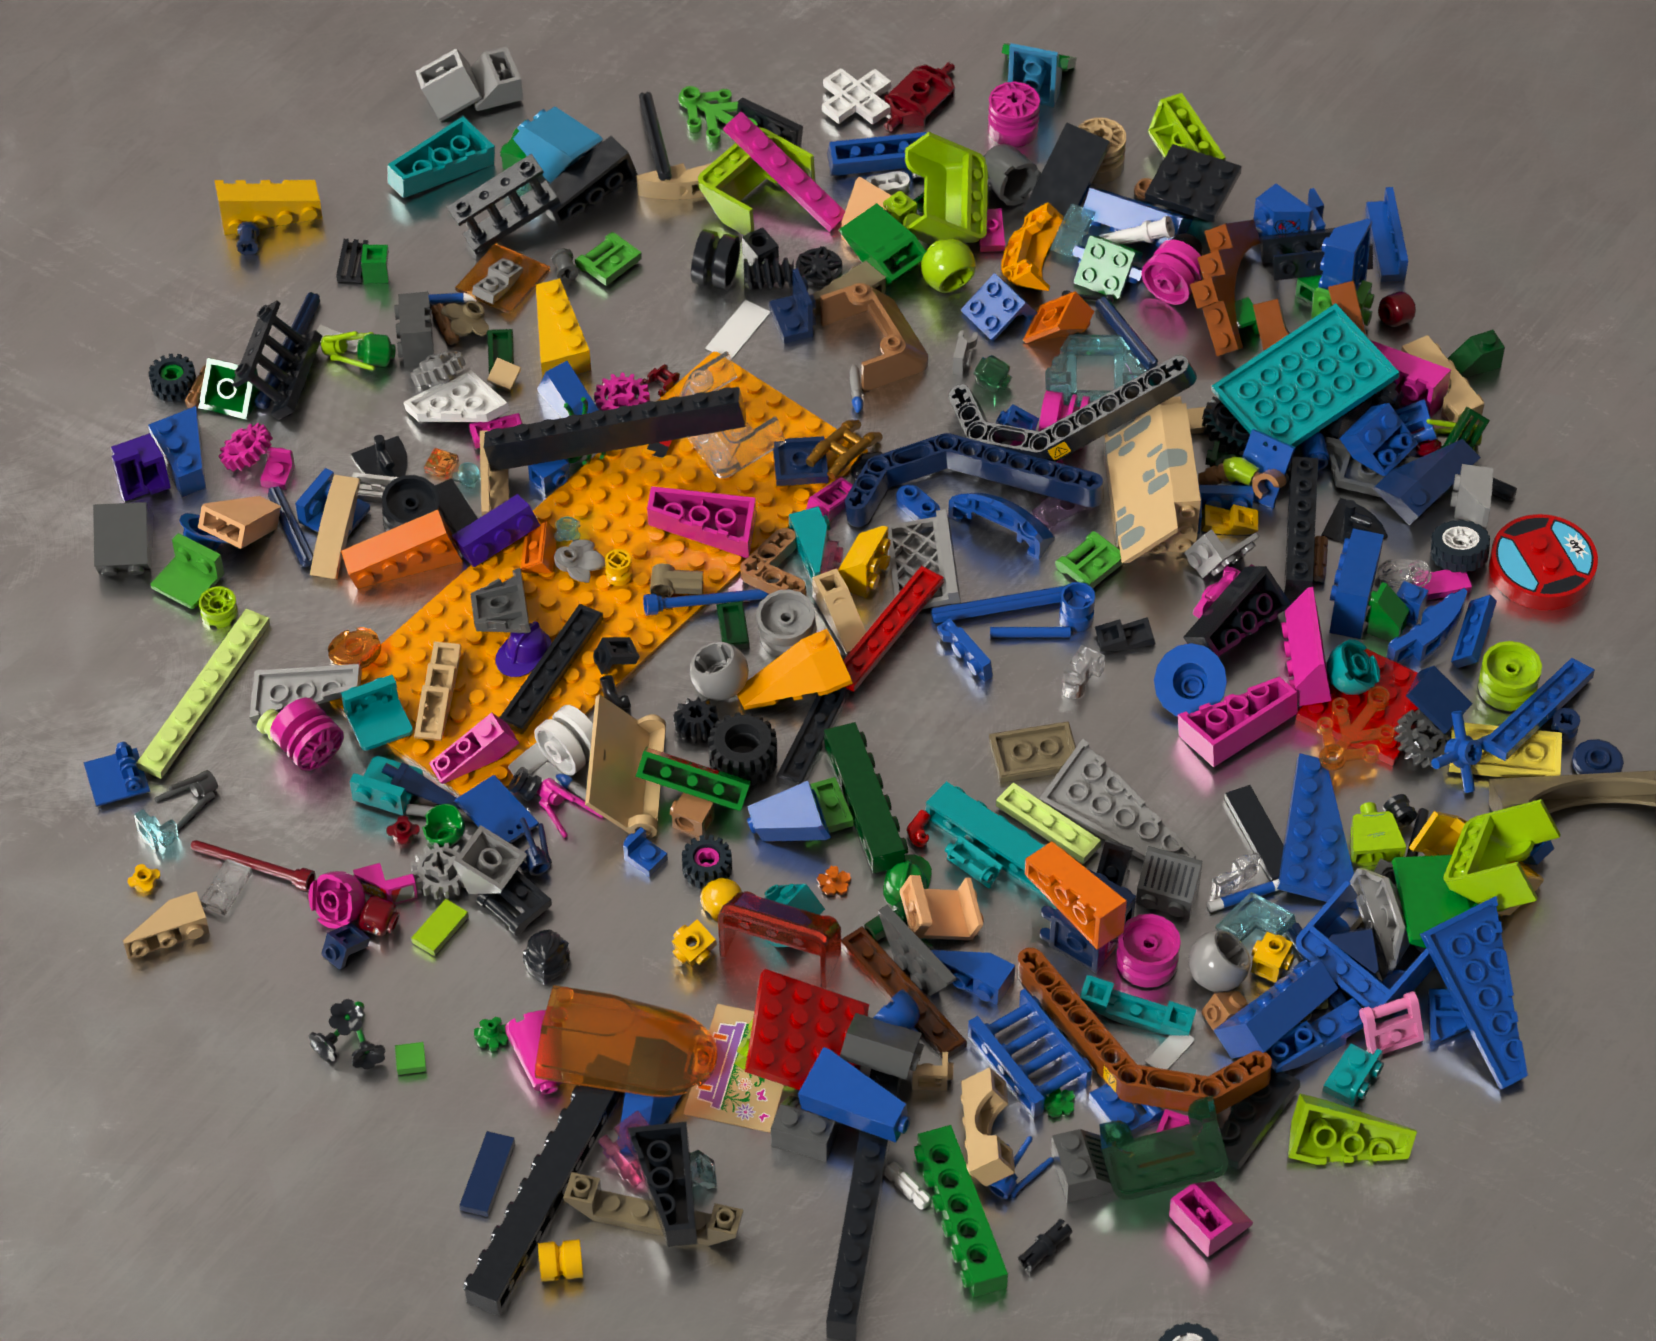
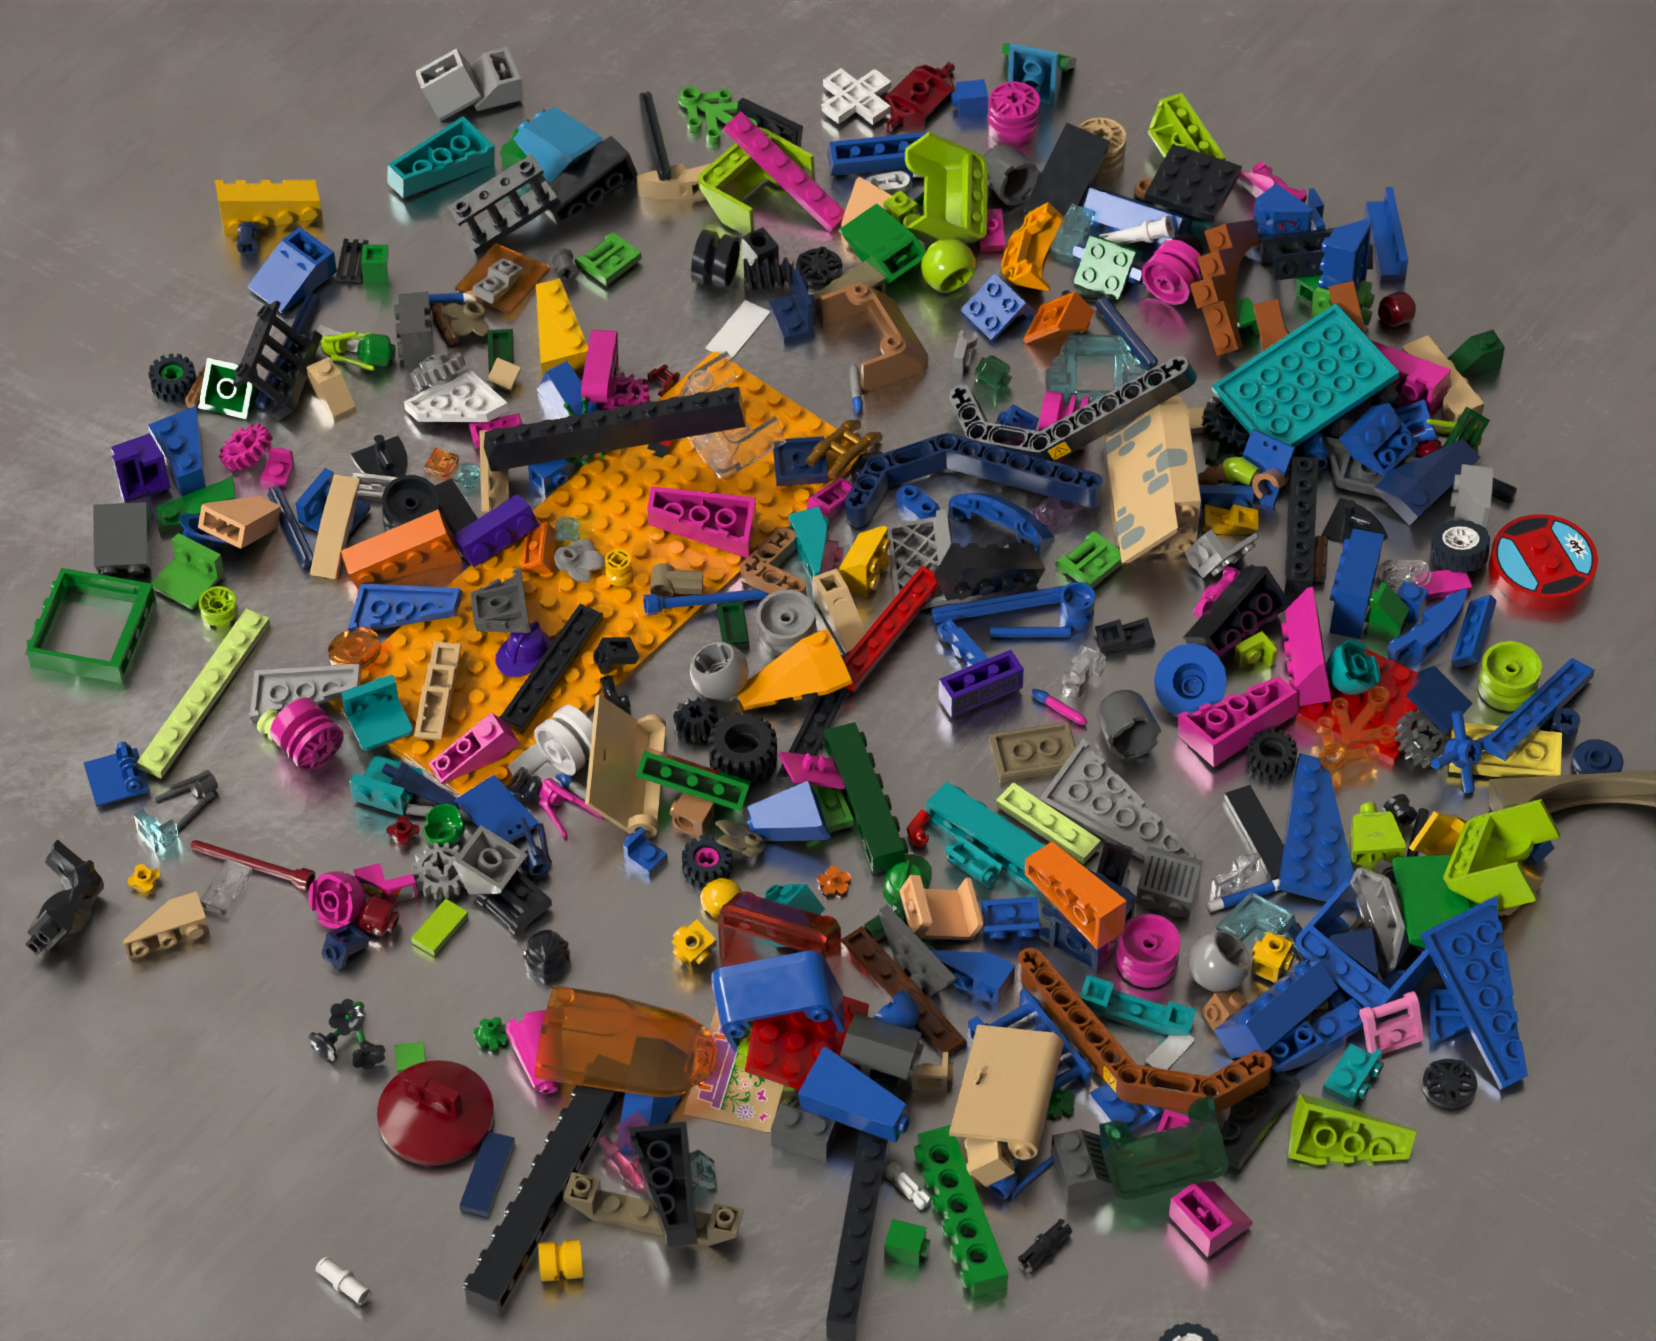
none -> green window [25,568,156,684]
none -> black hips [25,839,104,955]
none -> green wing [156,476,236,533]
none -> slope [248,227,337,313]
none -> tan slope [306,357,356,420]
none -> white pin [316,1256,372,1305]
none -> blue wing [348,584,463,634]
none -> dark red bracket [377,1060,494,1166]
none -> dark pink beam [581,330,619,403]
none -> blue windscreen [712,951,845,1052]
none -> dark tan plate [715,820,765,857]
none -> dark pink piece [779,751,845,789]
none -> green brick [884,1219,931,1267]
none -> black wedge [934,543,1046,601]
none -> dark purple brick [939,650,1024,718]
none -> tan door [949,1025,1064,1160]
none -> blue brick [951,79,988,116]
none -> blue bracket [981,897,1041,939]
none -> dark pink piece [1032,689,1087,725]
none -> dark grey cylinder [1097,690,1161,759]
none -> dark pink animal [1228,161,1307,203]
none -> lime bracket [1233,631,1278,668]
none -> black tyre [1247,728,1298,781]
none -> black wheel [1422,1059,1477,1109]

